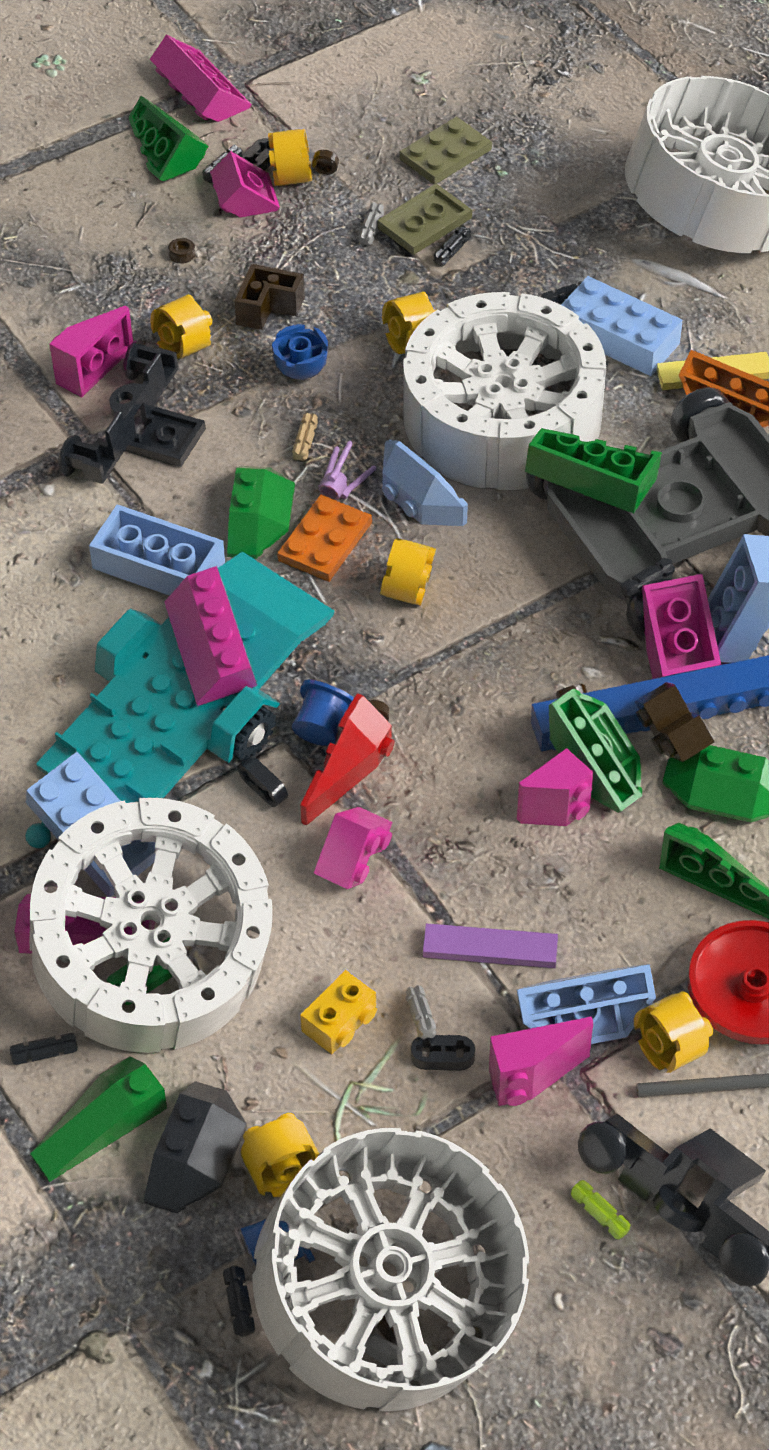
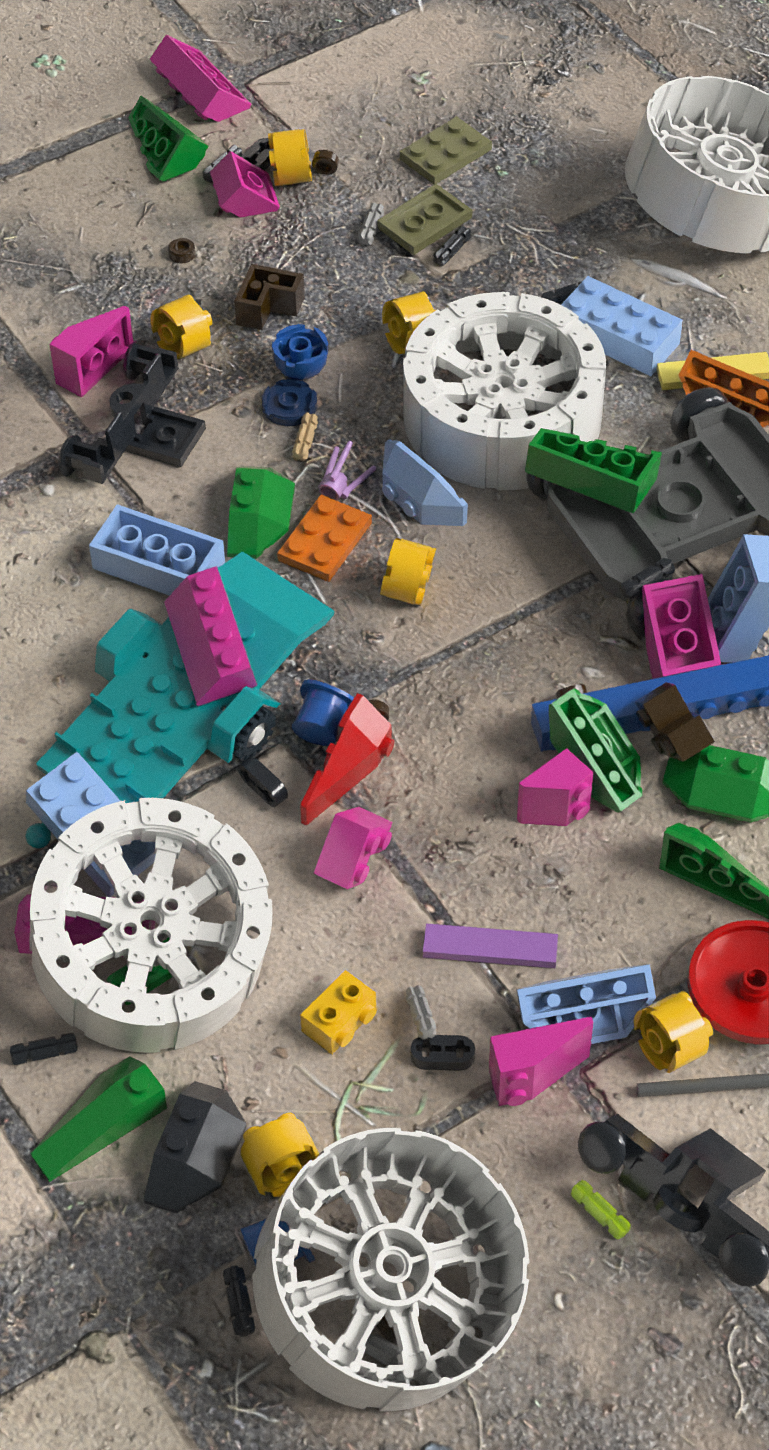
none -> dark blue tile [261,379,318,426]

